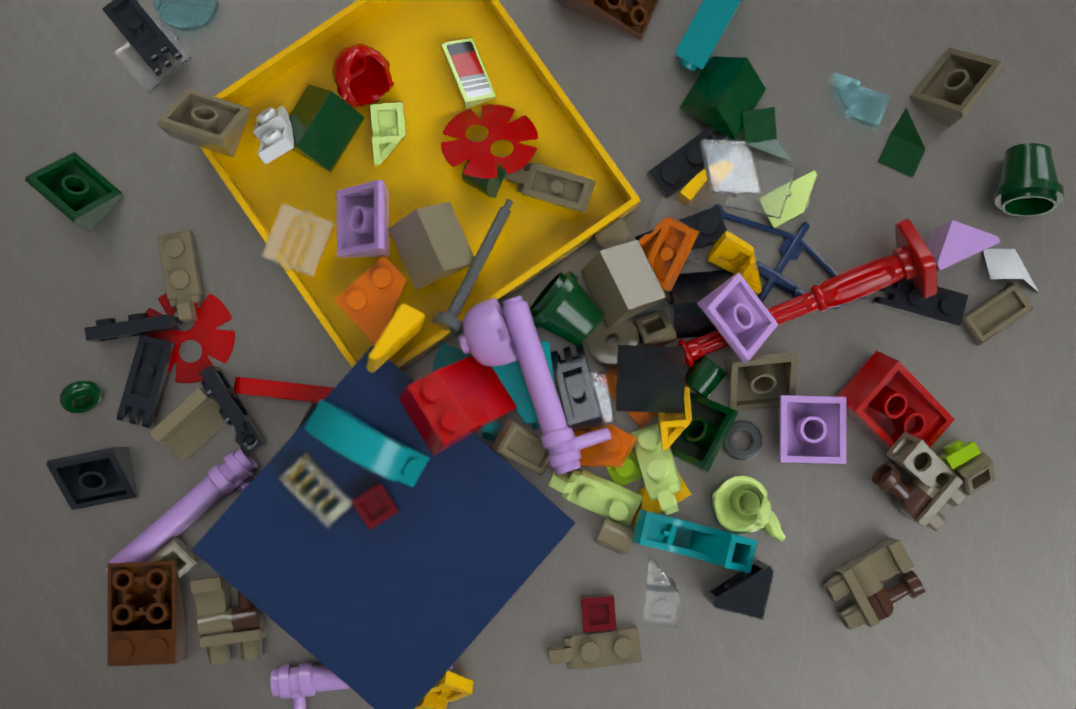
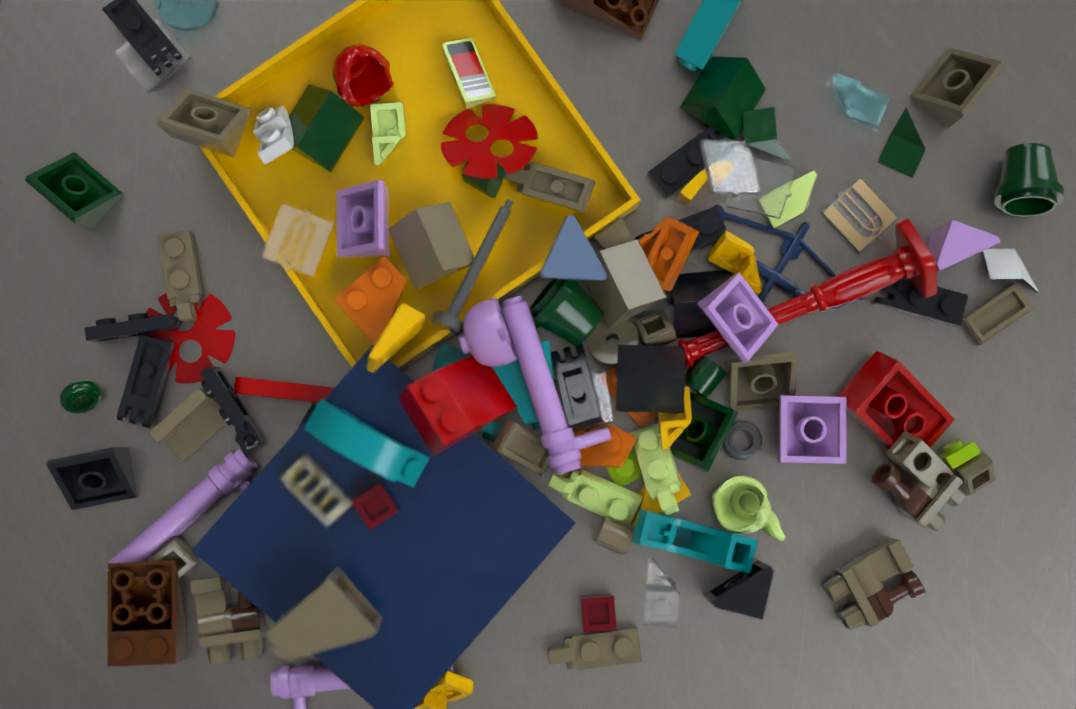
none -> dark tan slope [264,566,383,661]
none -> sand blue piece [540,215,607,281]
none -> piece [821,177,898,254]

